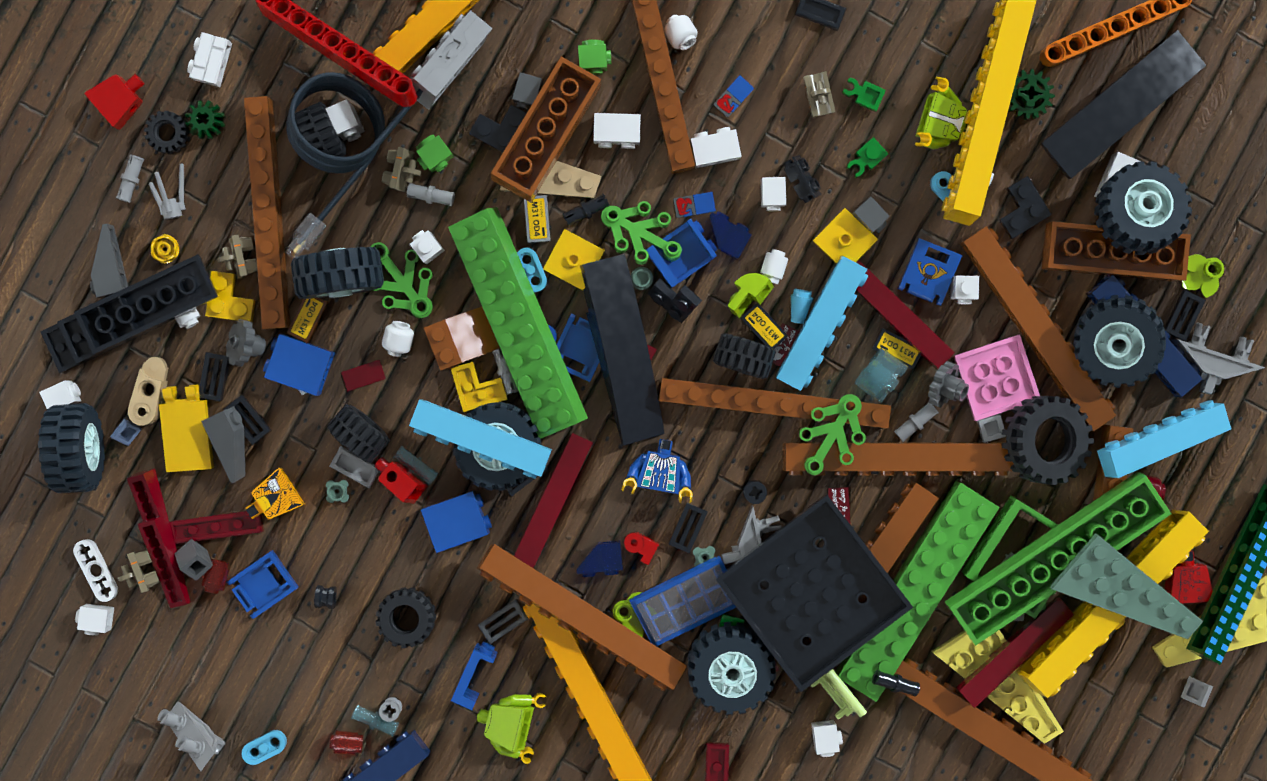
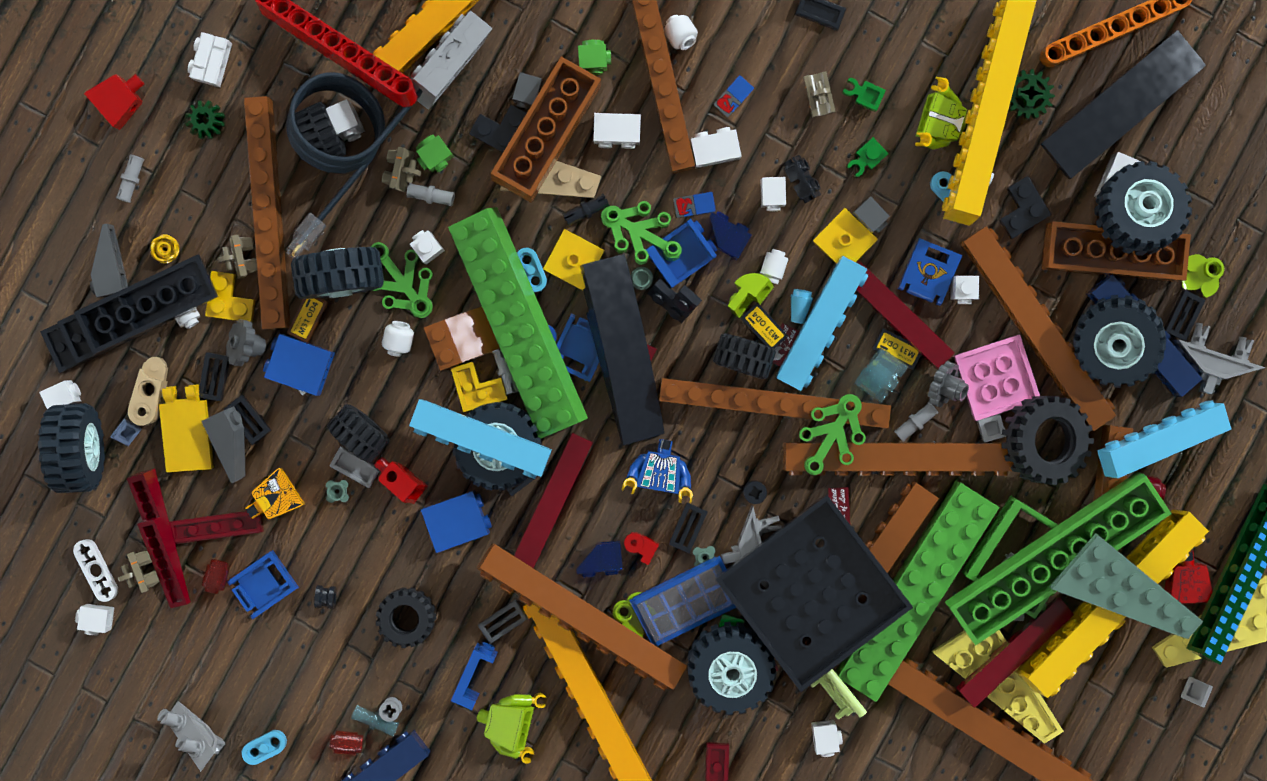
black tyre [144,110,190,154] -> none
light grey plant [149,163,186,220] -> none
dark grey brick [174,539,213,581] -> none
dark red sticker [341,359,386,392] -> none
clear light blue pin [393,446,438,485] -> none
tile [524,195,551,243] -> none
black pin [872,670,920,697] -> none

